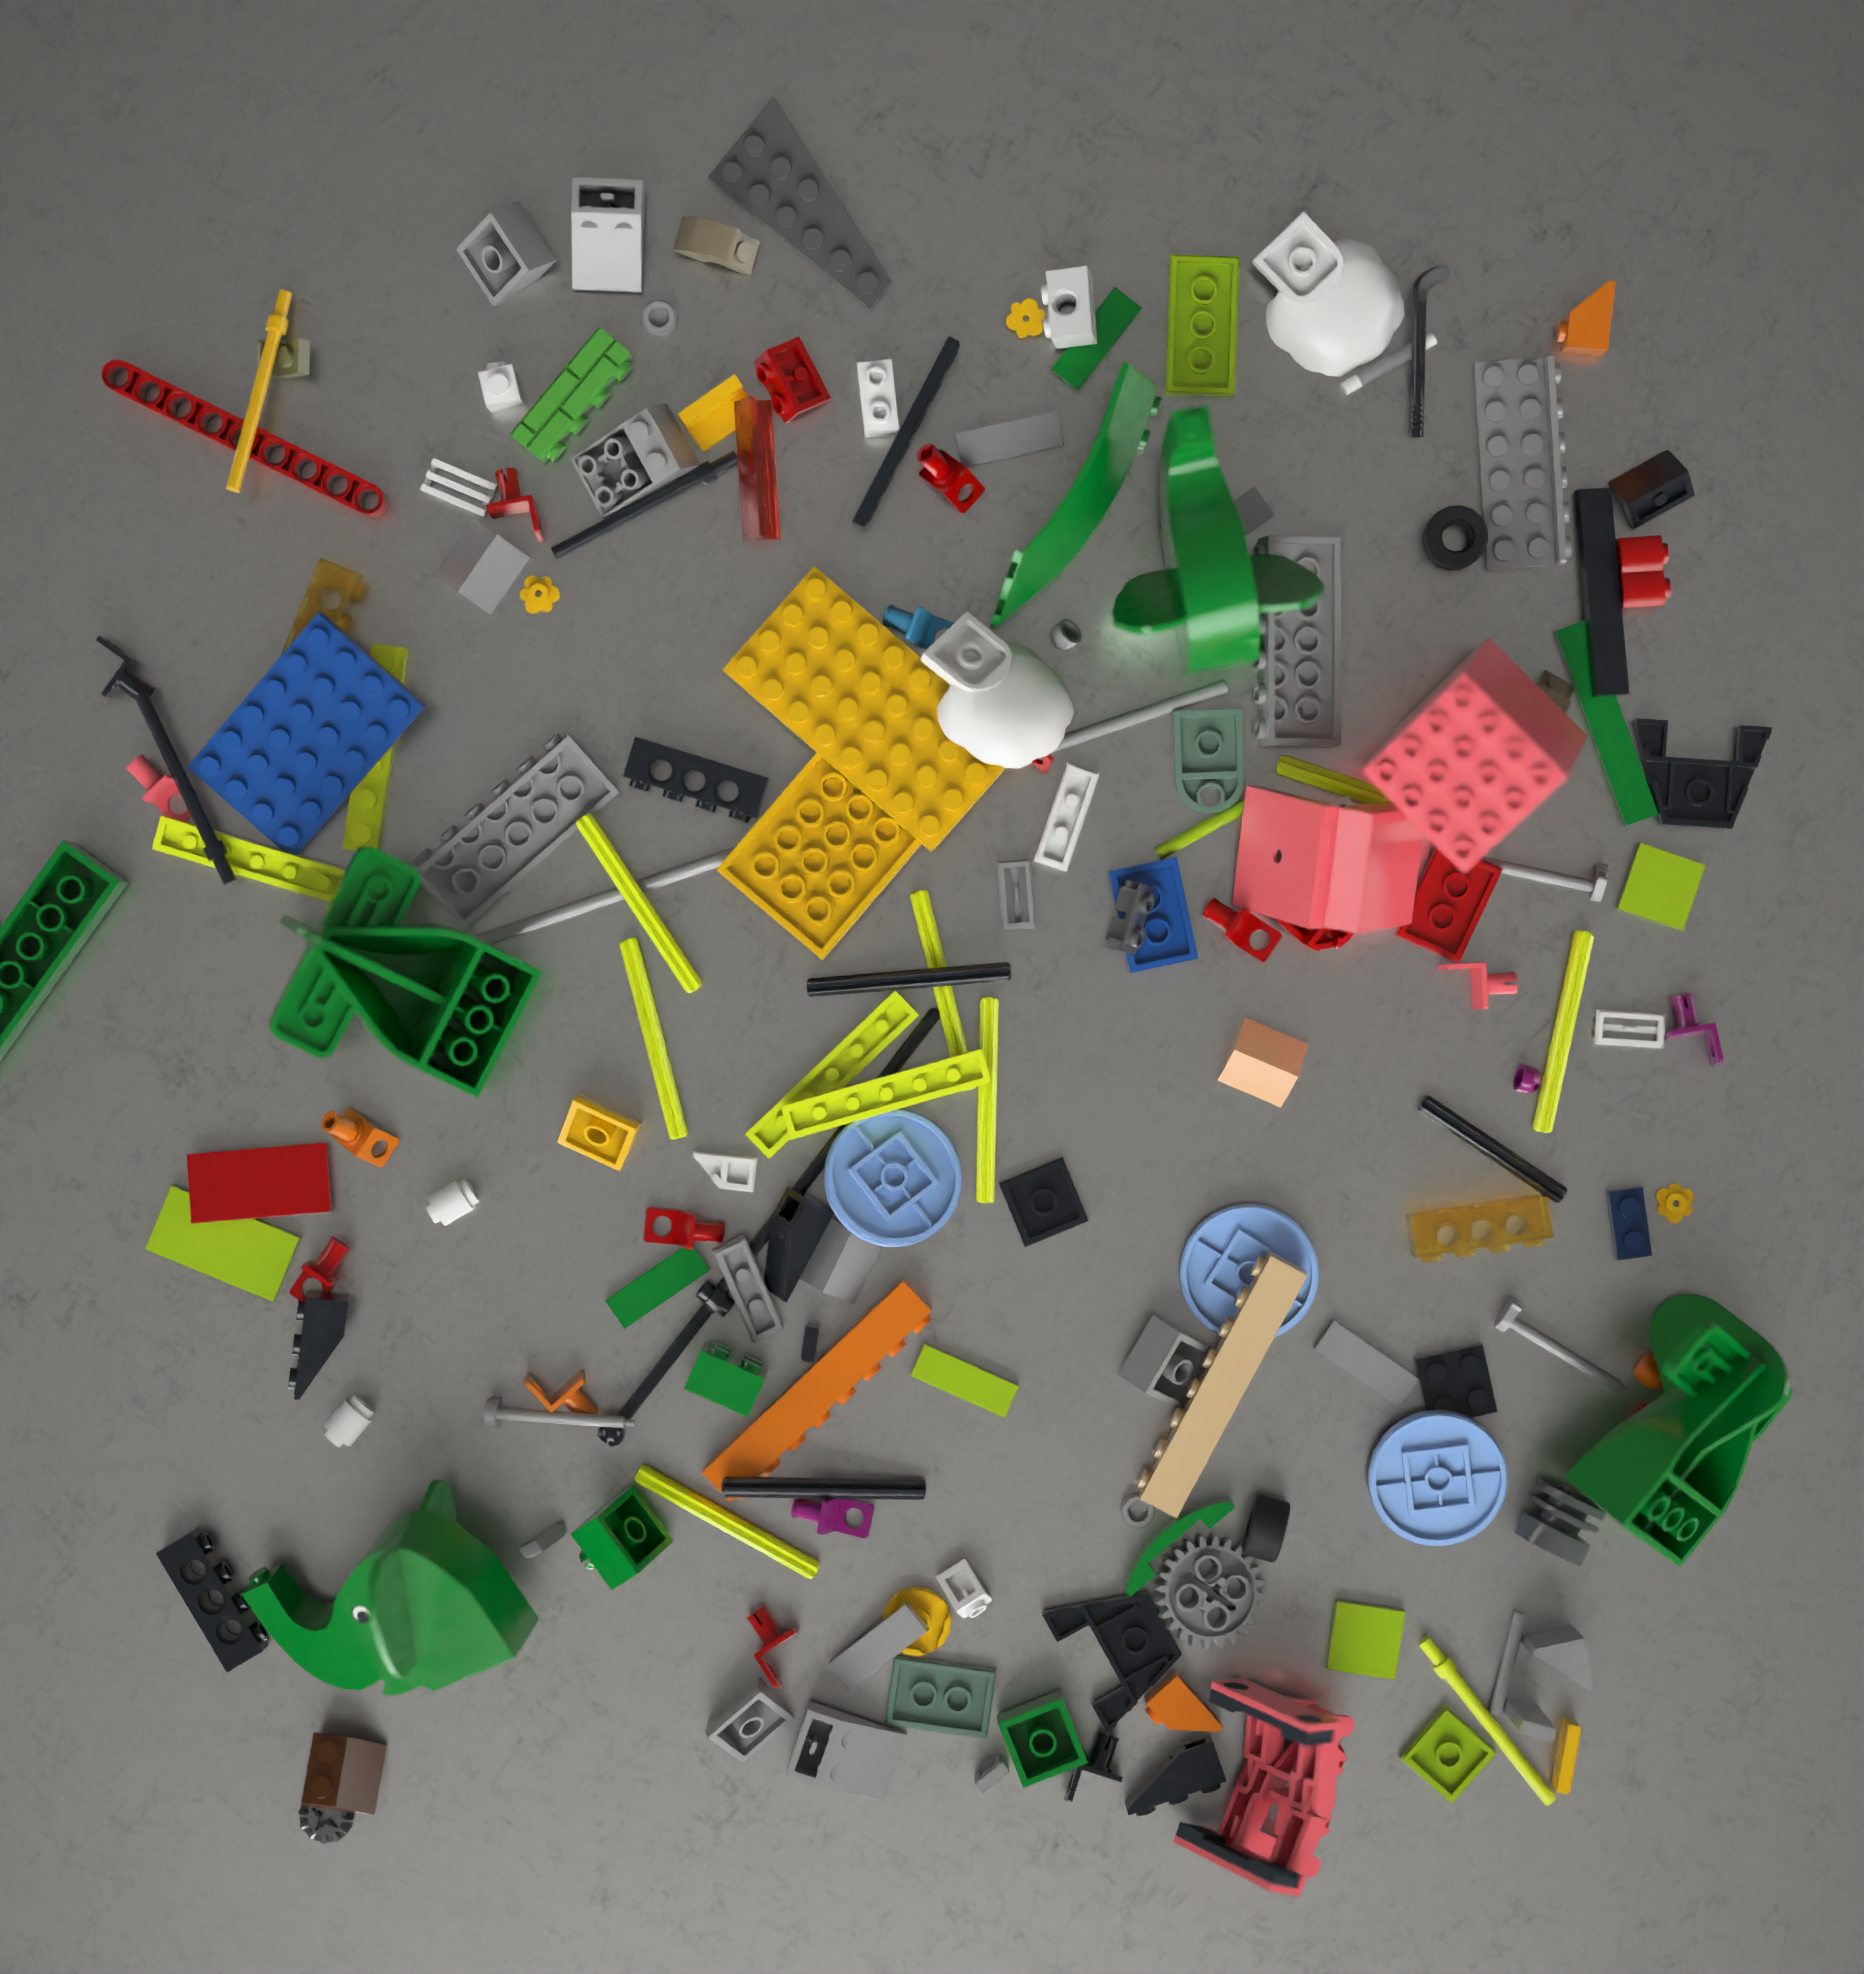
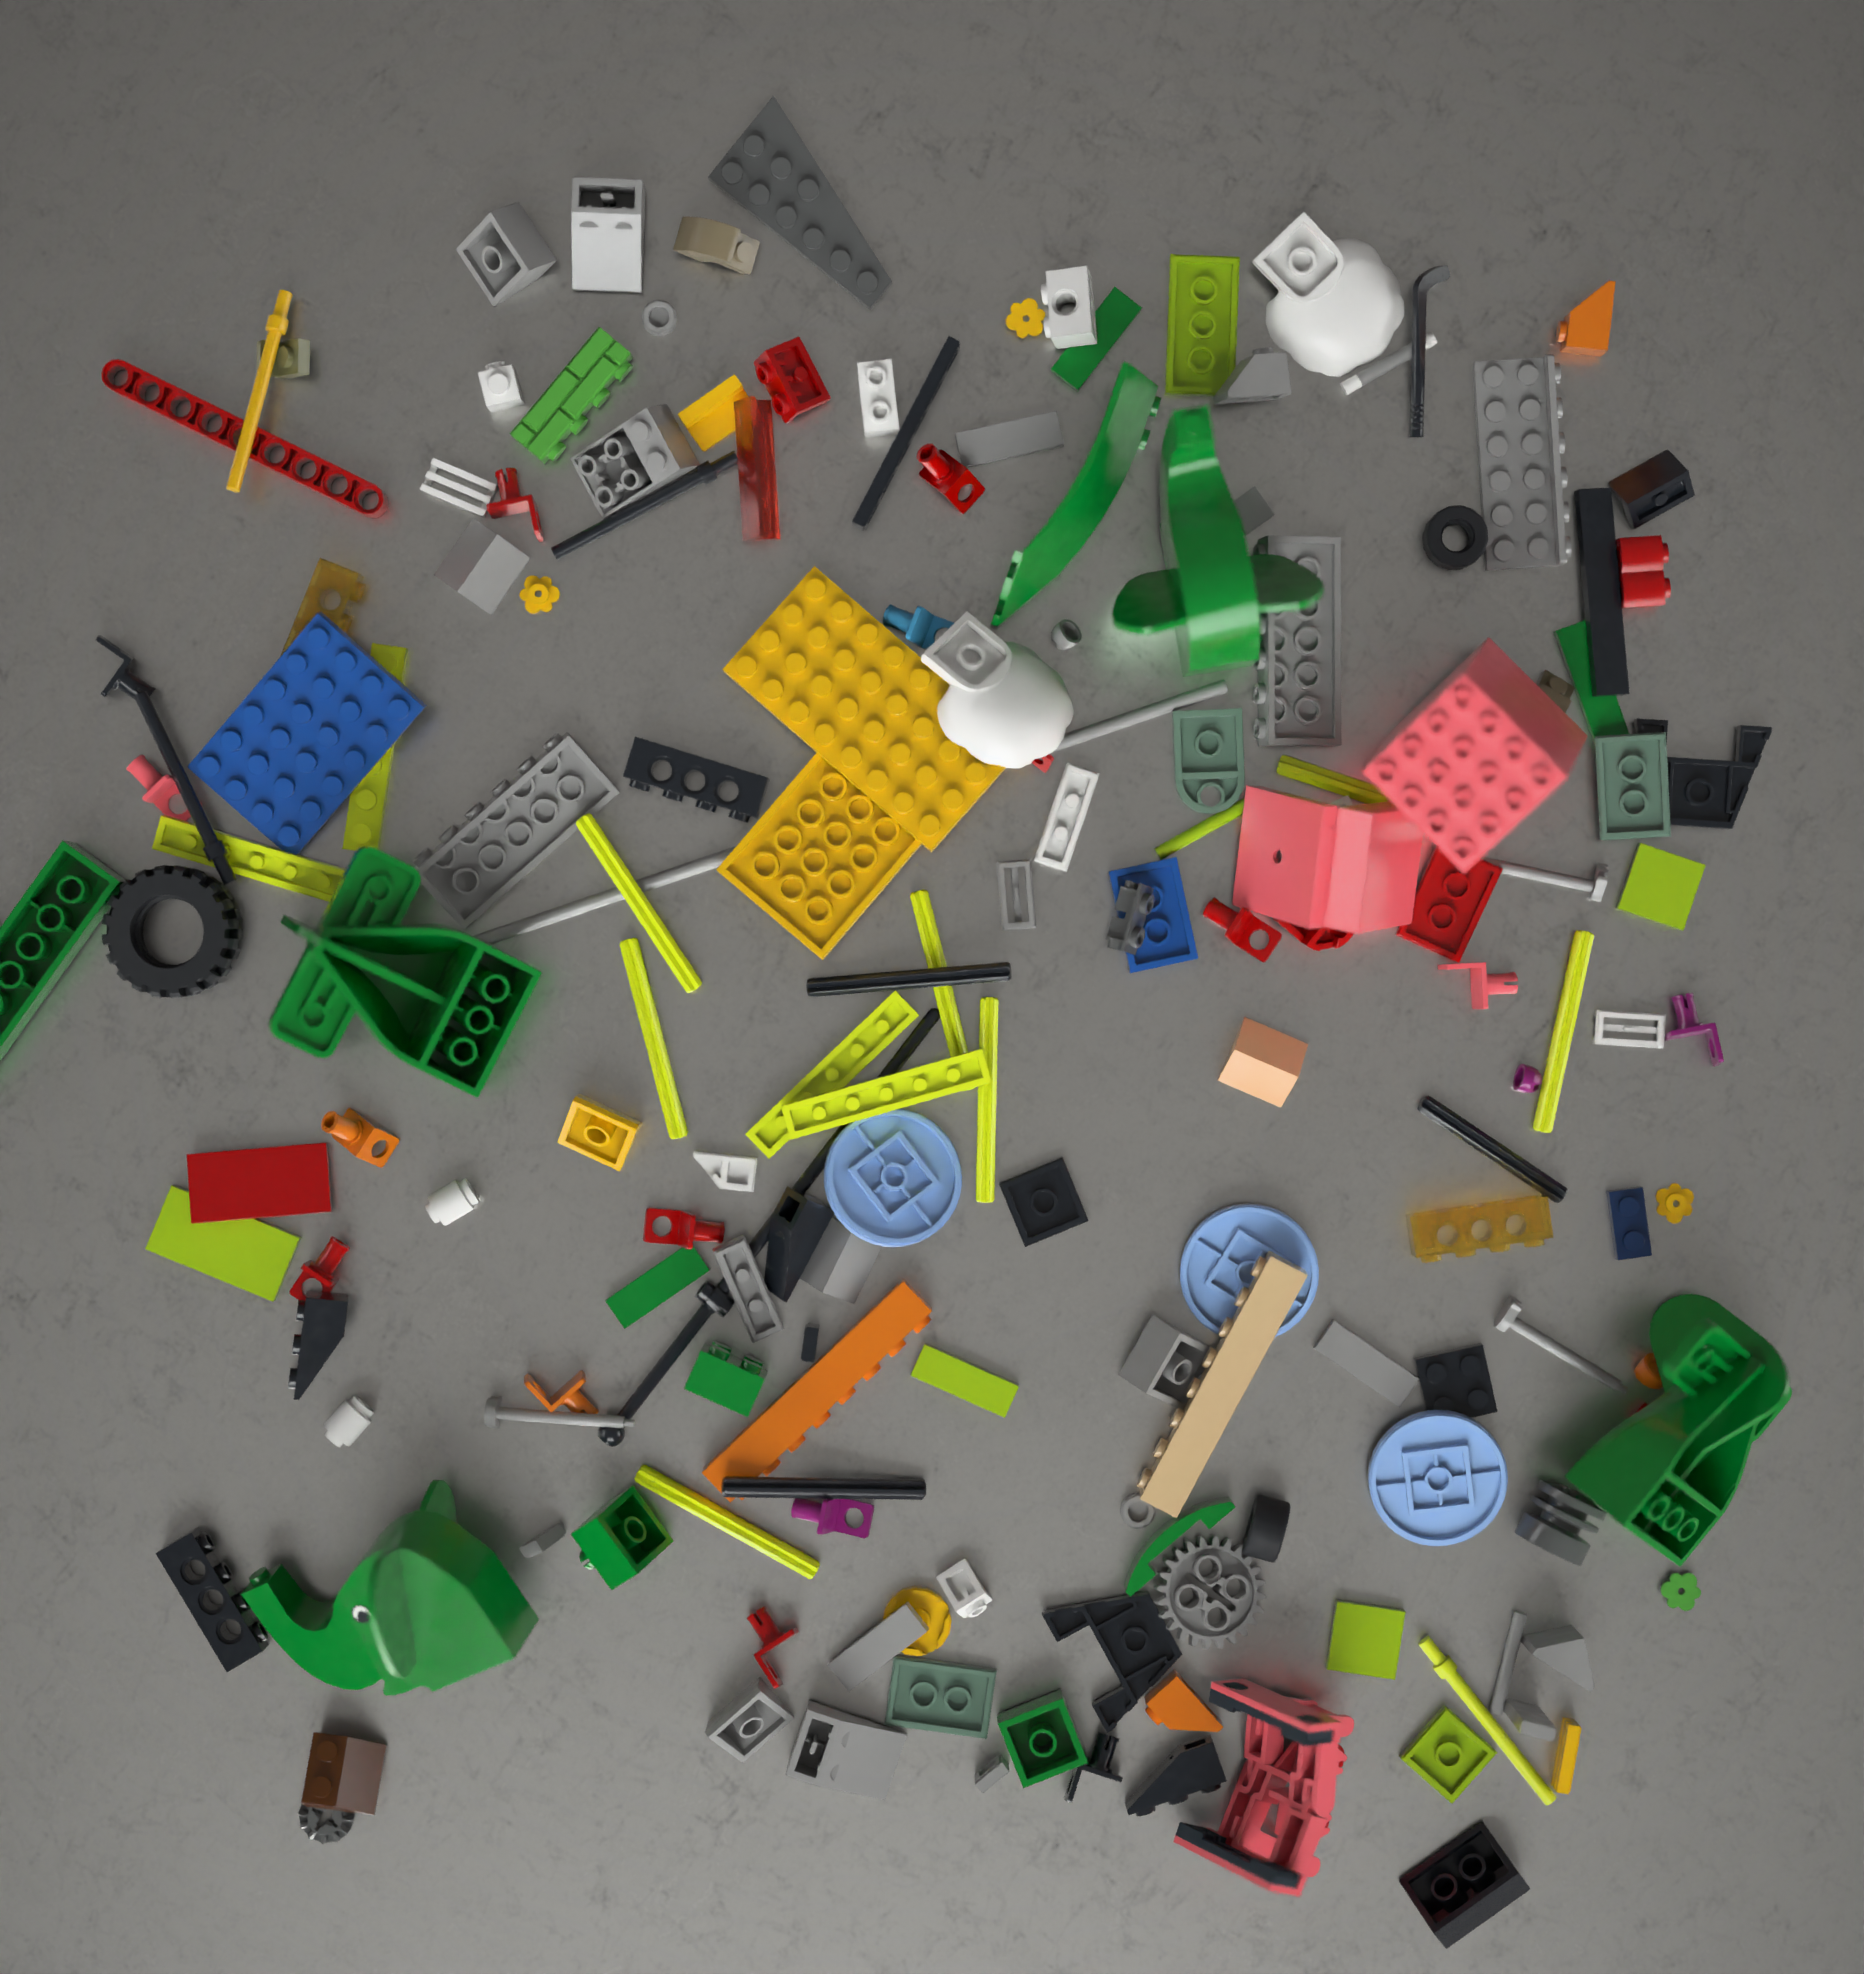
none -> black tyre [102,865,243,998]
none -> light grey slope [1213,347,1292,405]
none -> black slope [1398,1821,1530,1949]
none -> sand green tile [1595,732,1671,840]
none -> bright green plant [1660,1572,1701,1611]

